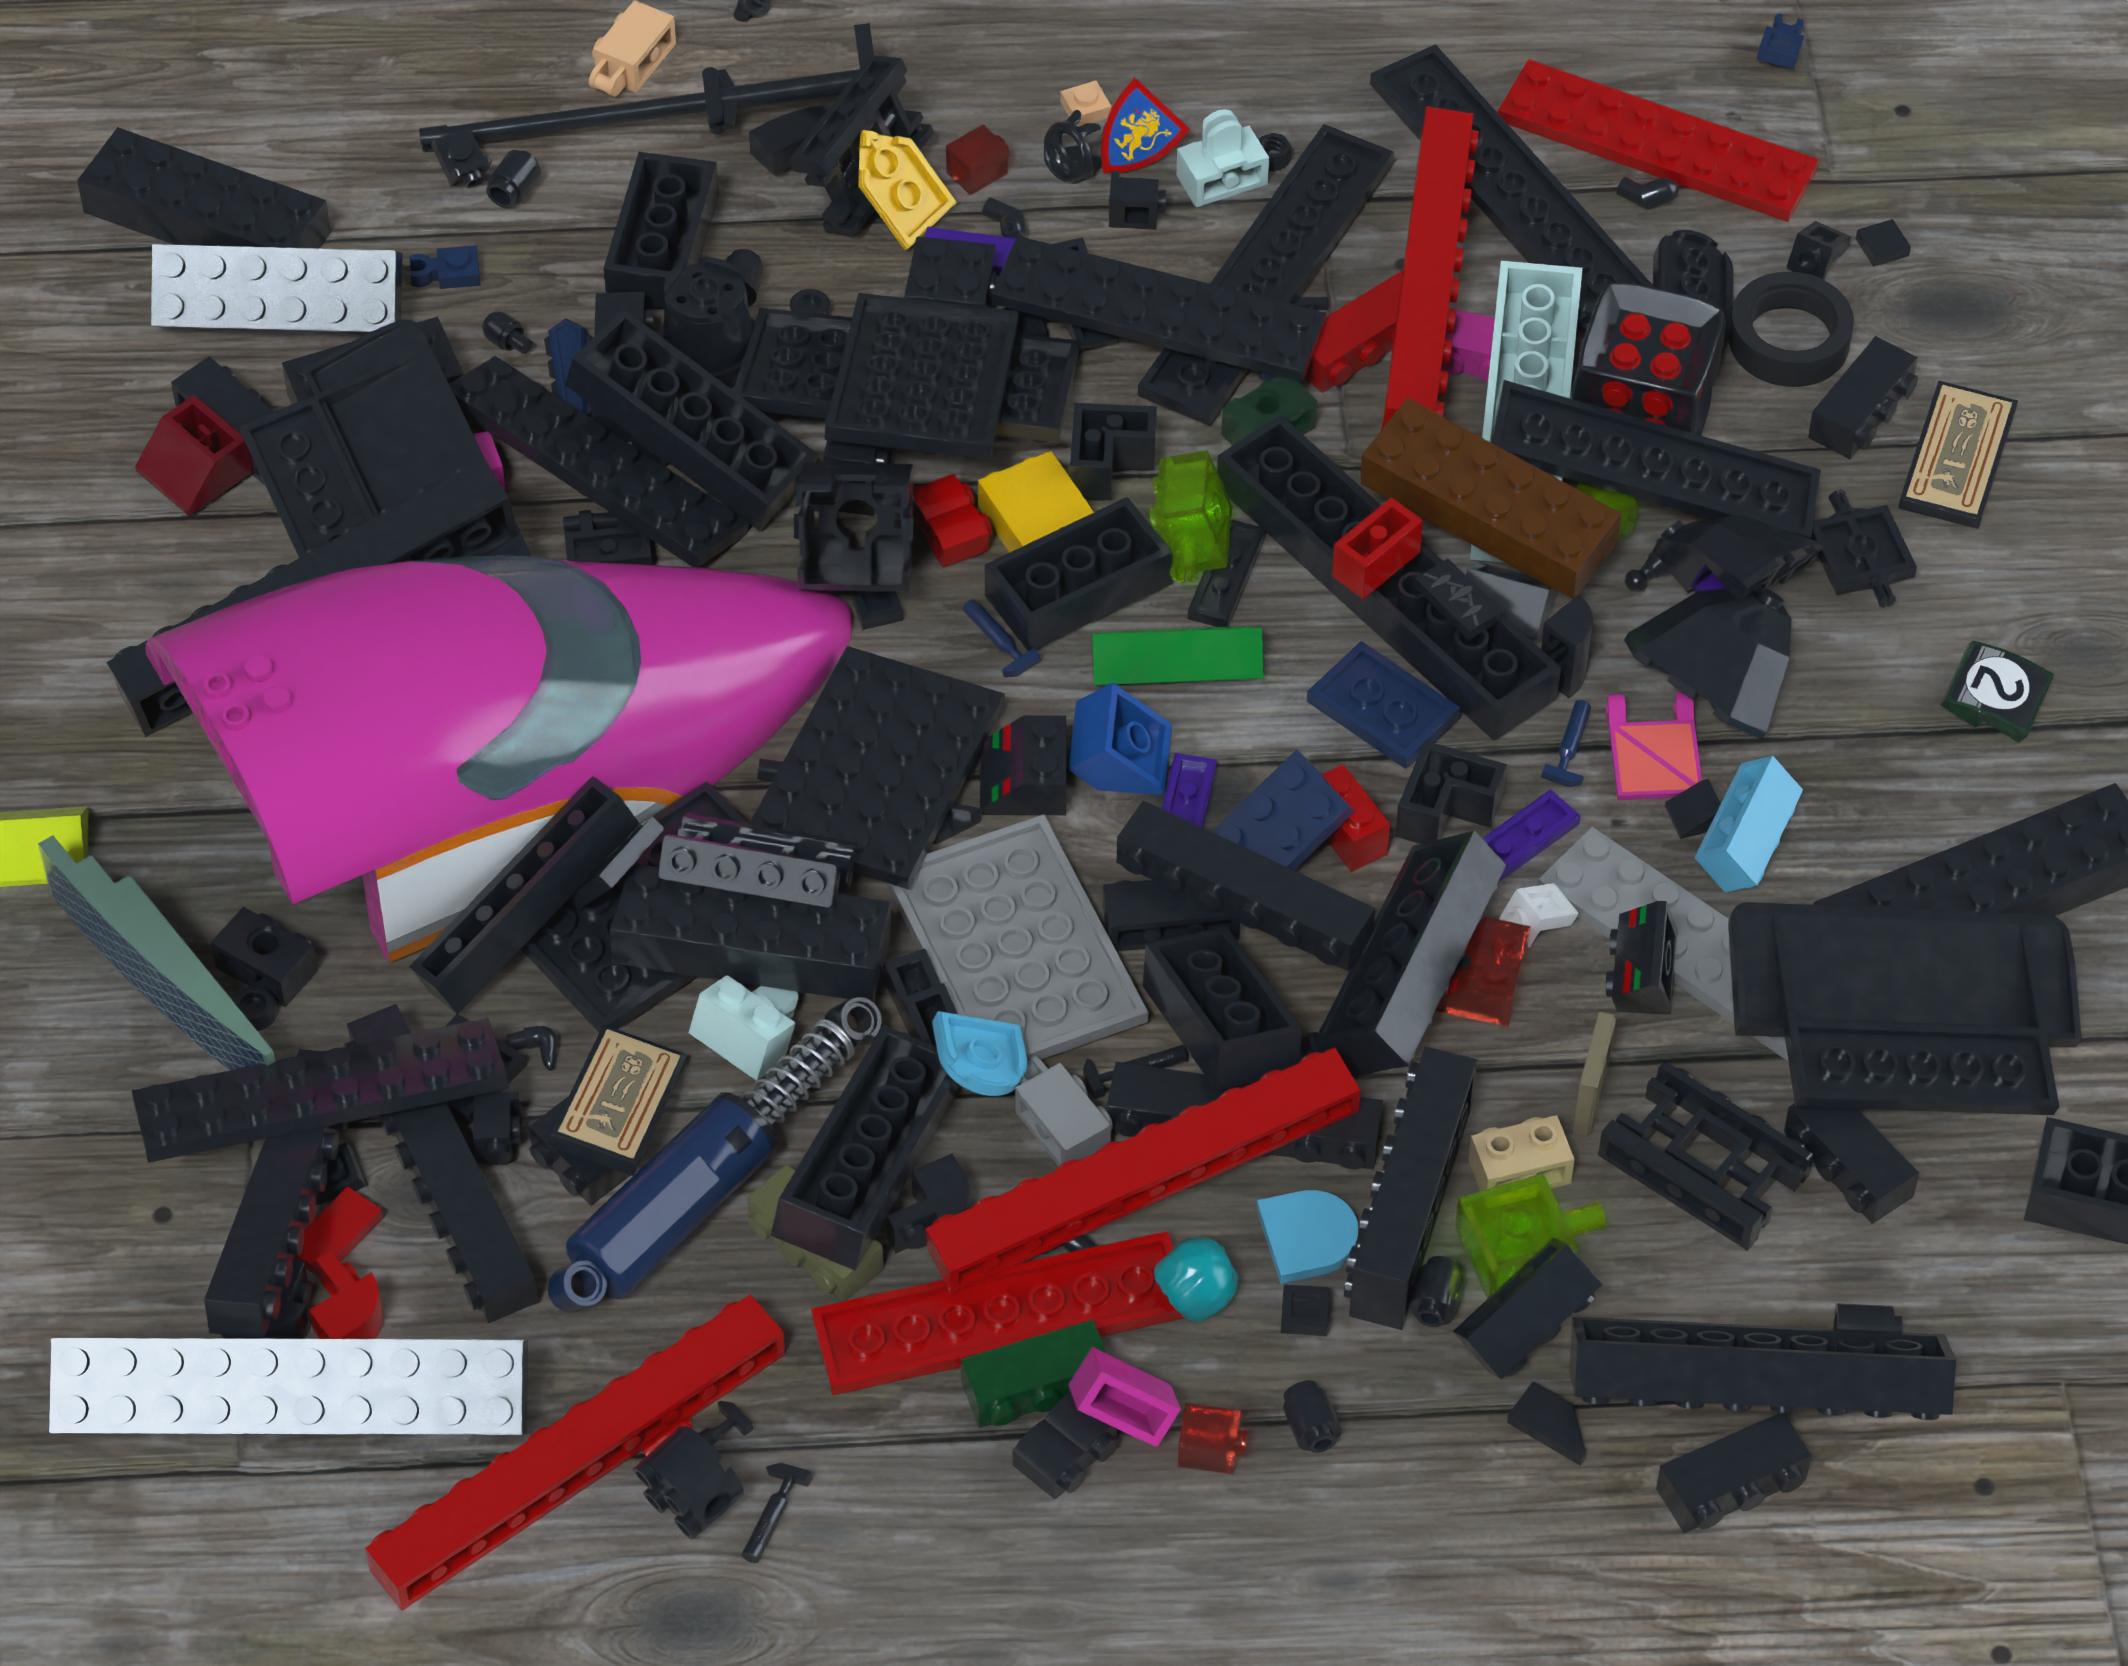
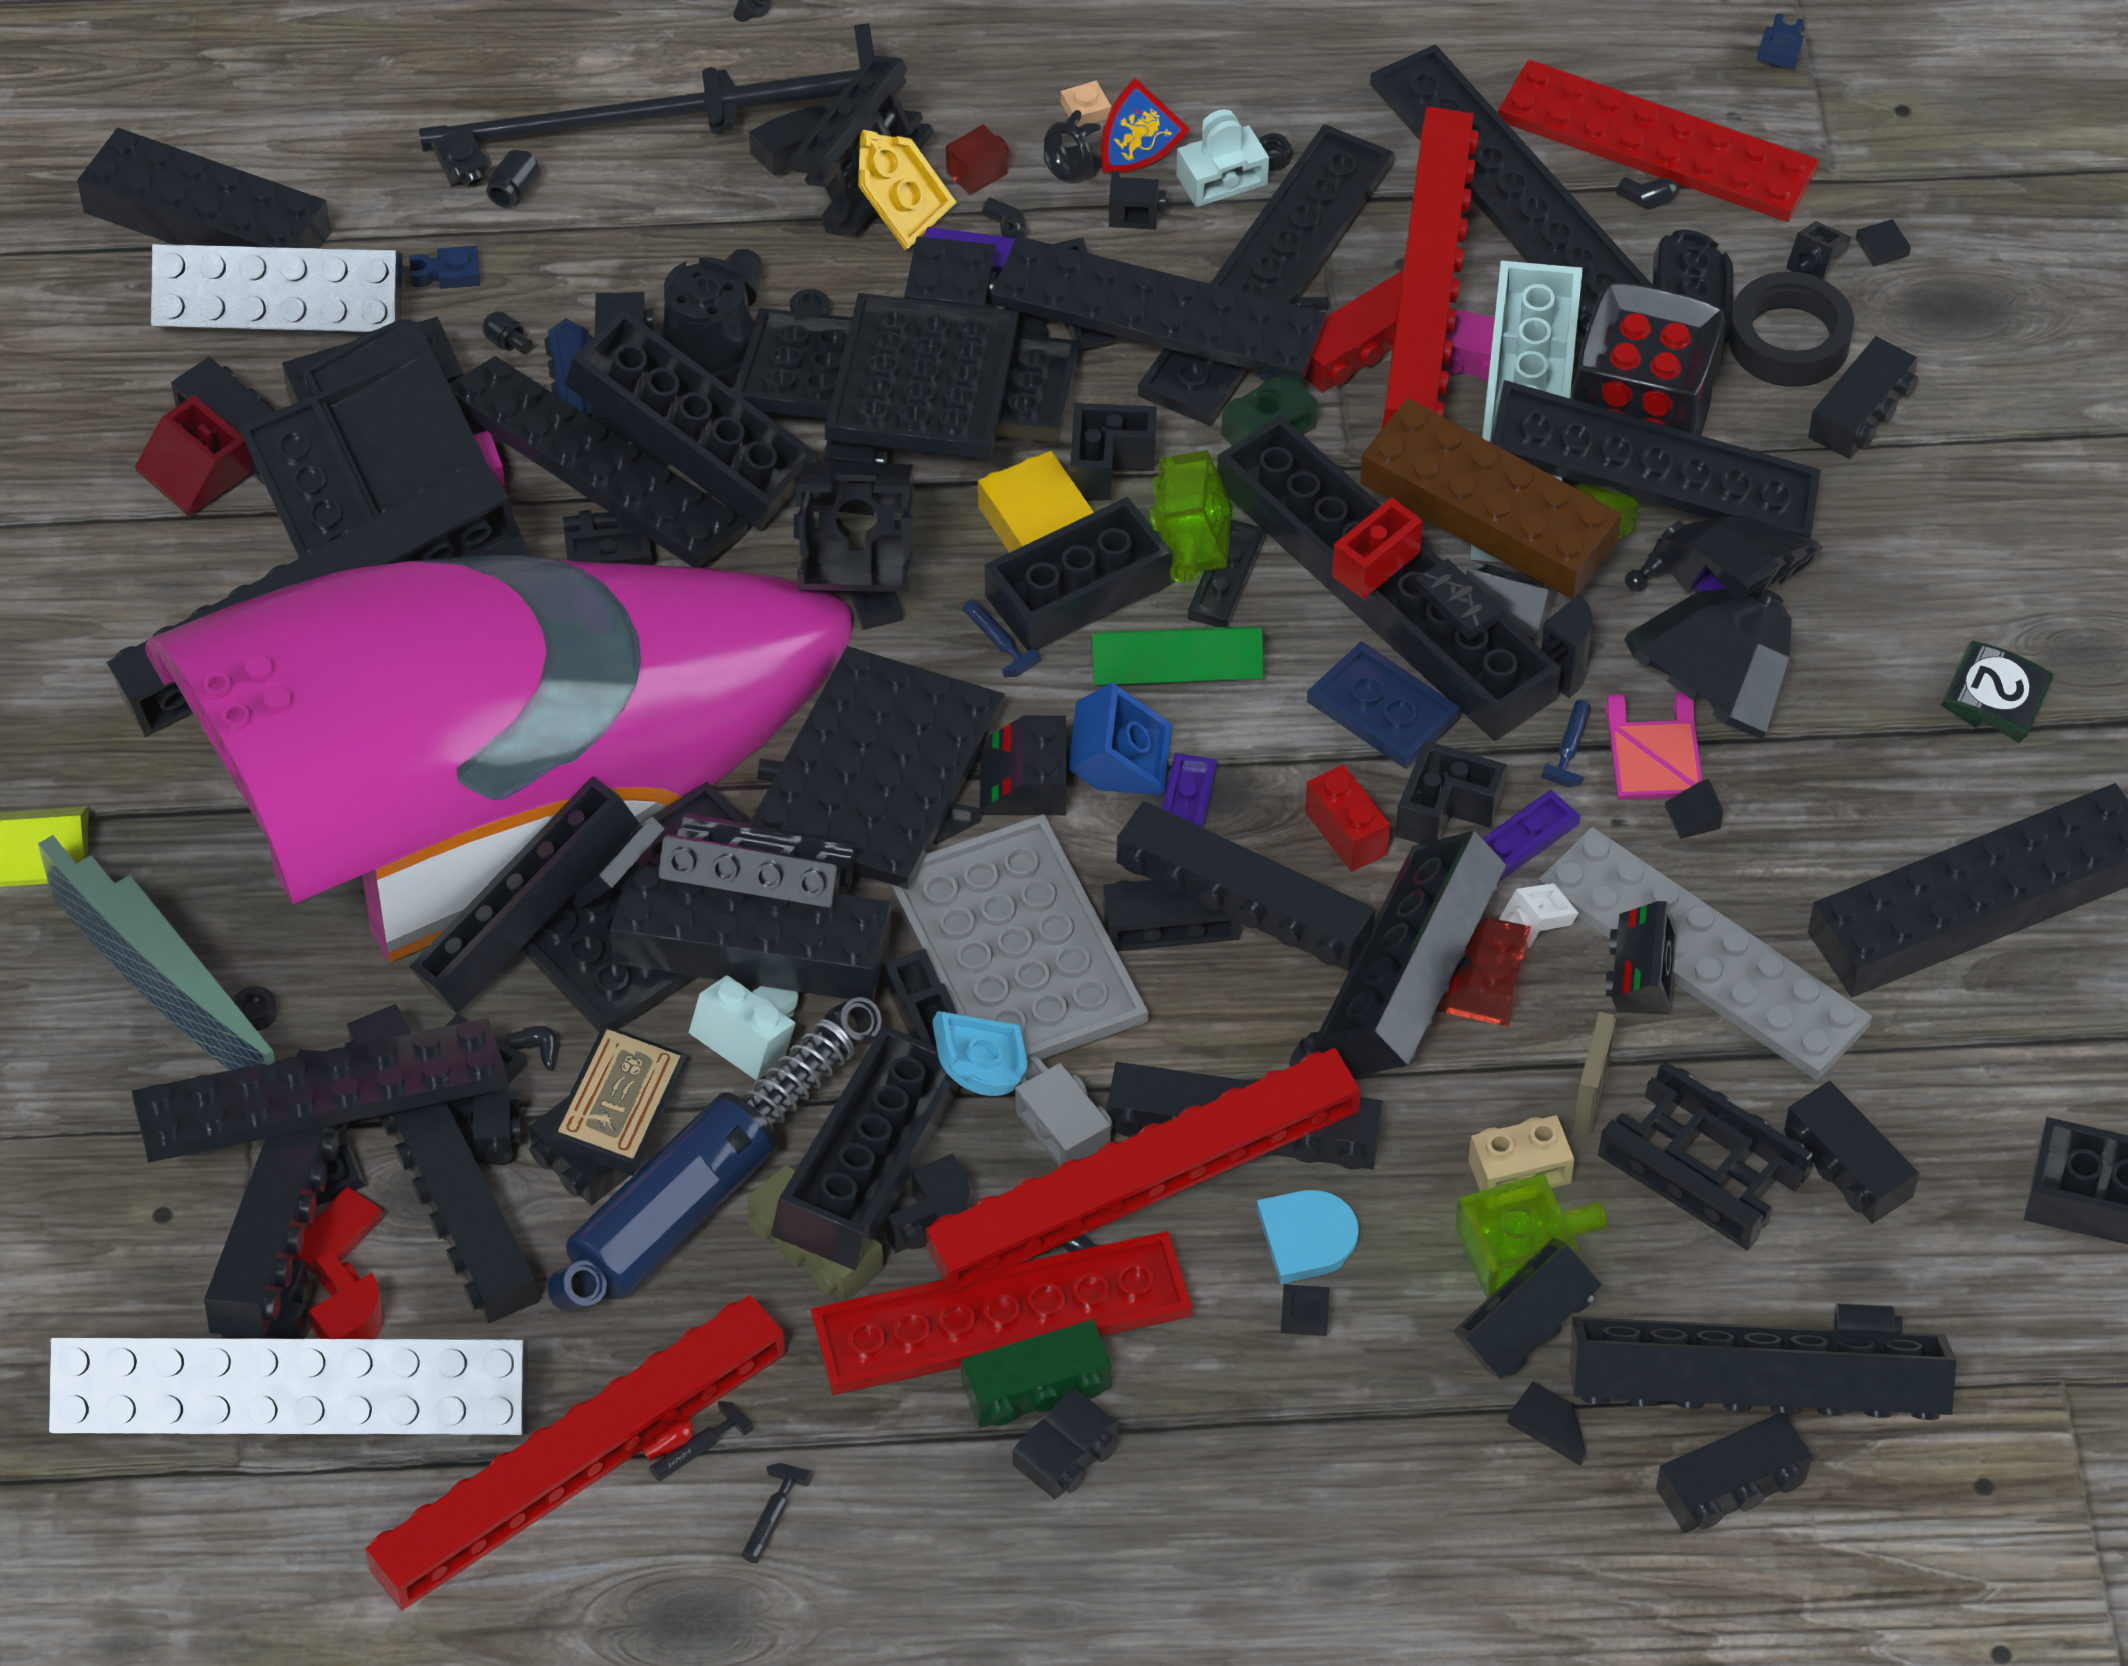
black brick [210,906,318,1007] -> none
light nougat brick [589,0,676,97] -> none
black brick [603,152,719,309] -> none
black brick [633,1425,744,1540] -> none
red brick [913,474,993,568] -> none
dark pink piece [1068,1347,1181,1447] -> none
black piece [1083,1045,1187,1098] -> none
black brick [1142,926,1302,1091] -> none
teal hair [1154,1237,1239,1323] -> none
clear red brick [1178,1403,1249,1475] -> none
dark blue plate [1212,749,1355,870] -> none
black brick [1283,1380,1342,1453] -> none
black brick [1344,1046,1477,1330] -> none
black brick [1409,1256,1464,1327] -> none
medium azure brick [1694,756,1803,893] -> none
black slope [1728,902,2082,1115] -> none
black plate [1810,490,1917,608] -> none
tile [1898,381,2018,529] -> none

